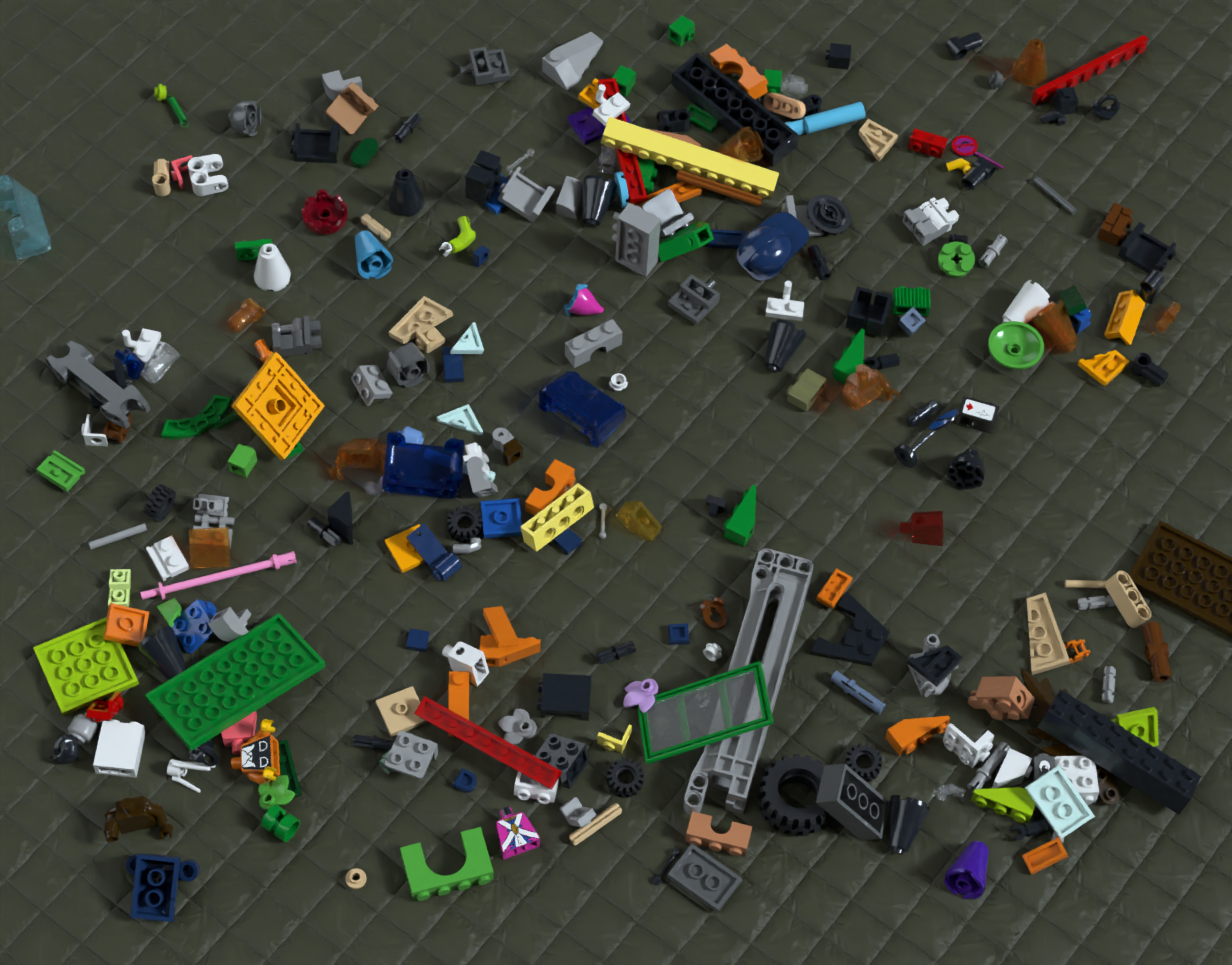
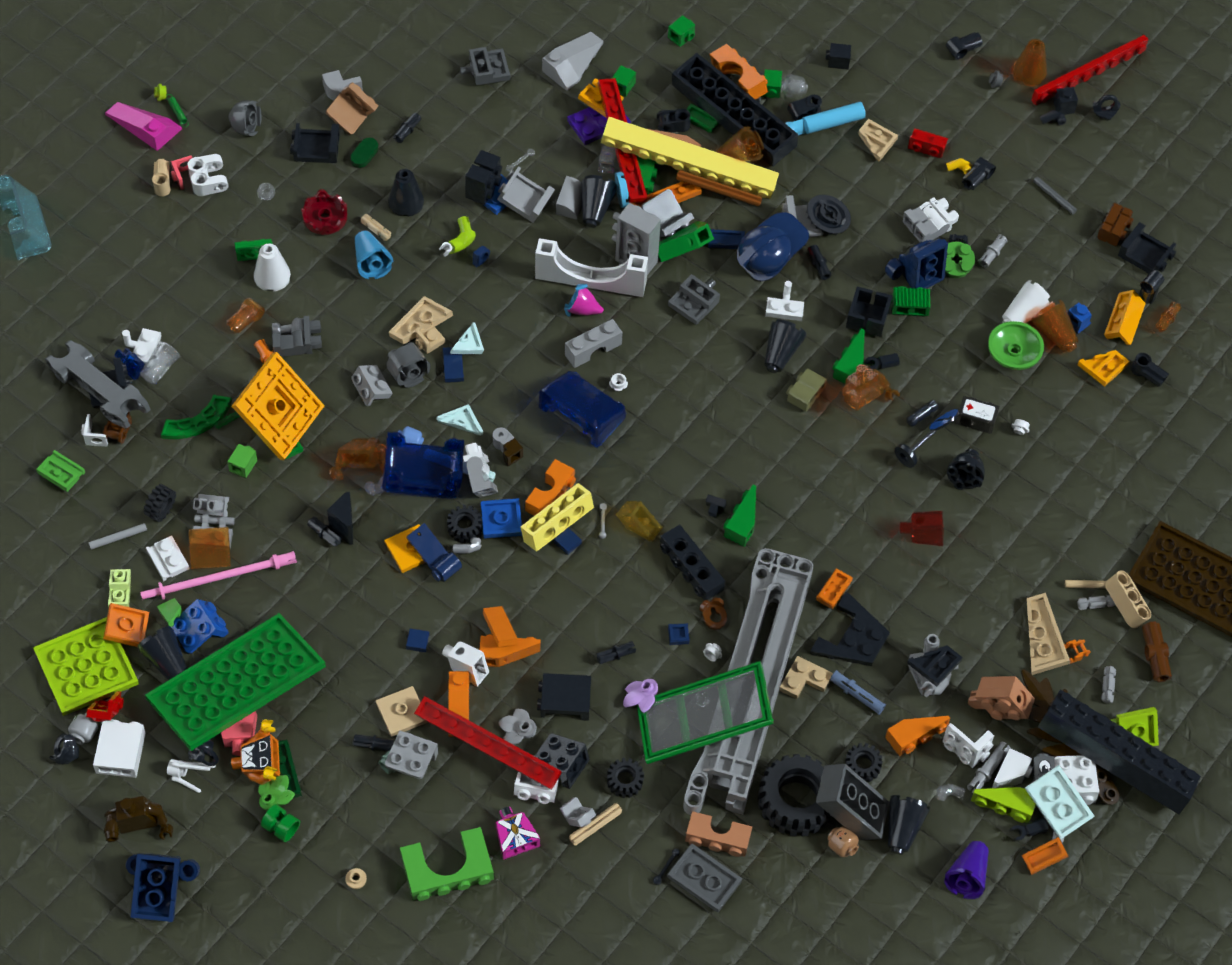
light grey brick [208,607,251,642] -> none
dark blue tile [452,768,477,793] -> none
white plate [592,84,630,126] -> none
light yellow bracket [597,724,632,754] -> none
light nougat plate [763,93,806,119] -> none
sand blue brick [897,307,926,337] -> none
piece [951,135,1004,169] -> none
dark green tile [1058,285,1087,316] -> none
none -> dark pink wedge [105,102,182,151]
none -> clear plate [257,183,275,200]
none -> white arch [535,238,648,297]
none -> black brick [660,524,725,601]
none -> tan plate [779,656,833,699]
none -> medium nougat head [828,827,859,857]
none -> dark blue piece [885,239,948,289]
none -> white plate [1011,419,1030,435]

